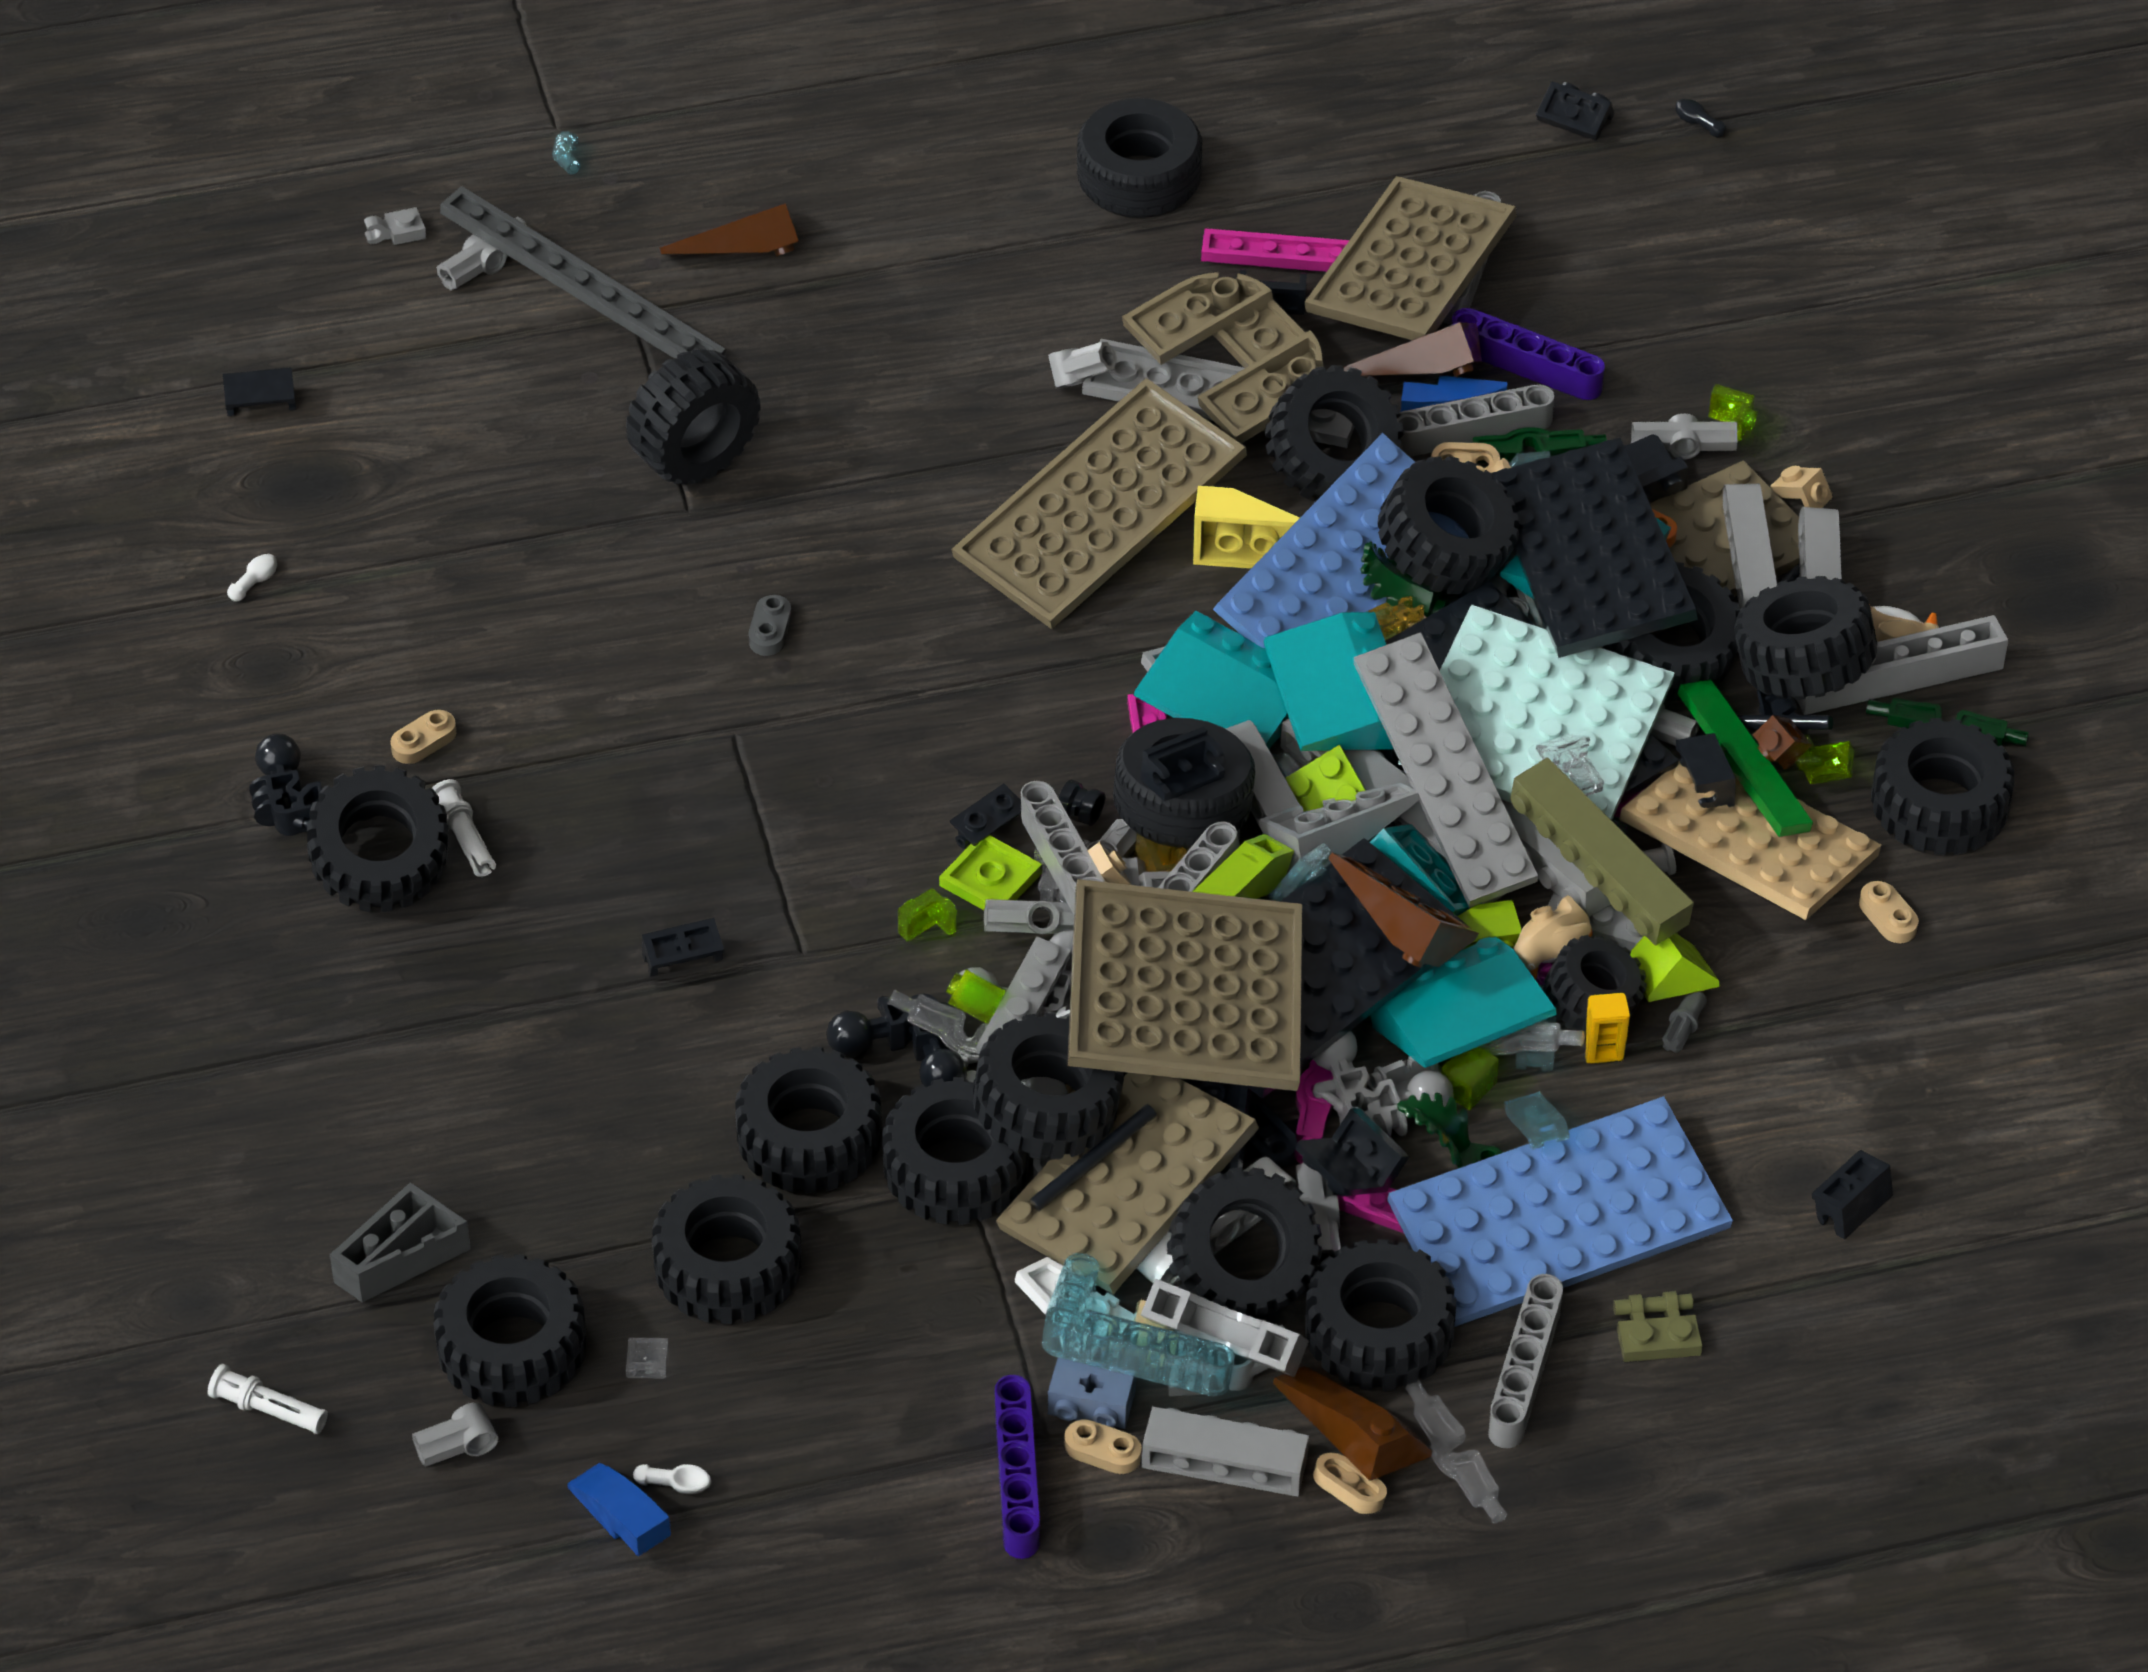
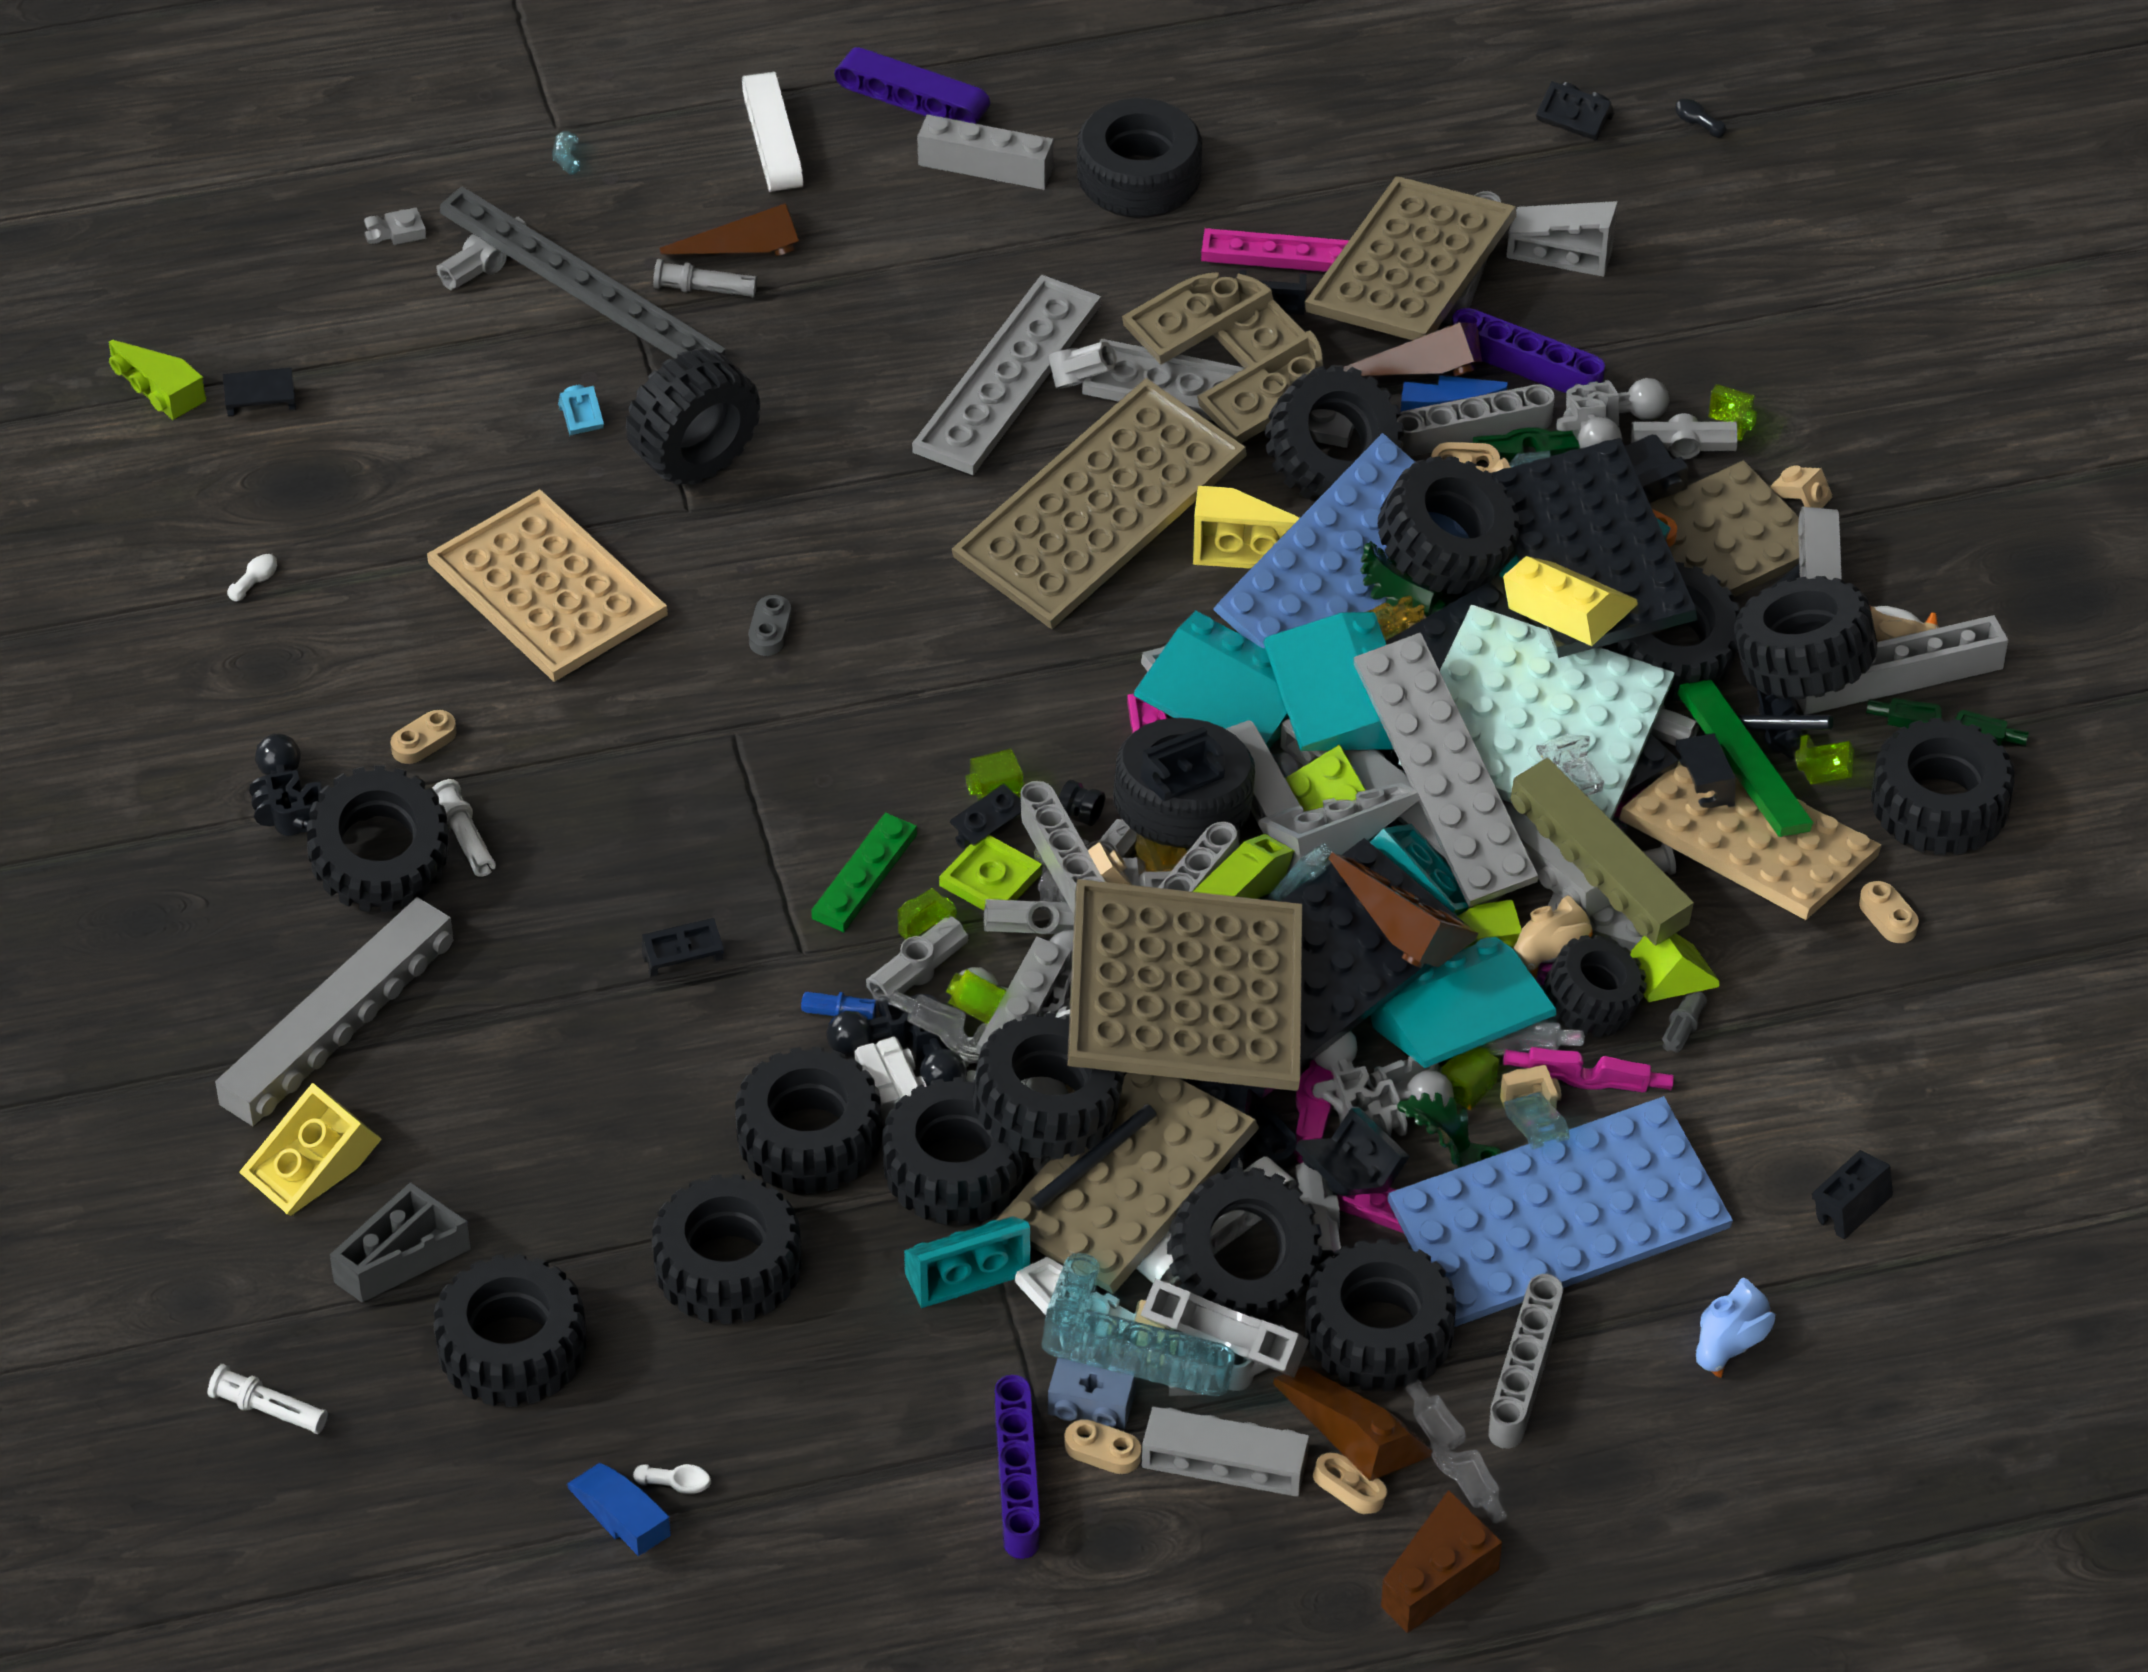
light grey piece [412,1403,499,1467] -> none
clear tile [626,1338,669,1379] -> none
yellow slope [1585,993,1630,1064] -> none
olive plate [1613,1291,1702,1362] -> none
light grey beam [1723,483,1777,609] -> none
reddish brown brick [1753,715,1812,770] -> none
none -> lime slope [109,340,206,420]
none -> light grey brick [215,897,454,1126]
none -> light yellow slope [239,1083,382,1216]
none -> tan plate [427,489,668,682]
none -> medium azure bracket [558,385,604,435]
none -> light grey pin [653,259,757,298]
none -> white beam [742,72,803,192]
none -> blue axle [801,992,877,1019]
none -> green plate [811,812,917,933]
none -> dark purple beam [834,47,990,124]
none -> white brick [855,1036,927,1126]
none -> light grey piece [866,916,968,1001]
none -> teal slope [904,1216,1030,1308]
none -> light grey plate [912,274,1101,475]
none -> light grey brick [918,115,1053,190]
none -> clear neon green brick [966,748,1023,801]
none -> reddish brown wedge [1381,1490,1502,1633]
none -> tan bracket [1500,1065,1561,1117]
none -> light yellow slope [1503,556,1638,646]
none -> dark pink piece [1503,1047,1674,1092]
none -> light grey wedge [1506,201,1618,277]
none -> light grey piece [1557,378,1670,448]
none -> light blue animal [1696,1278,1775,1377]

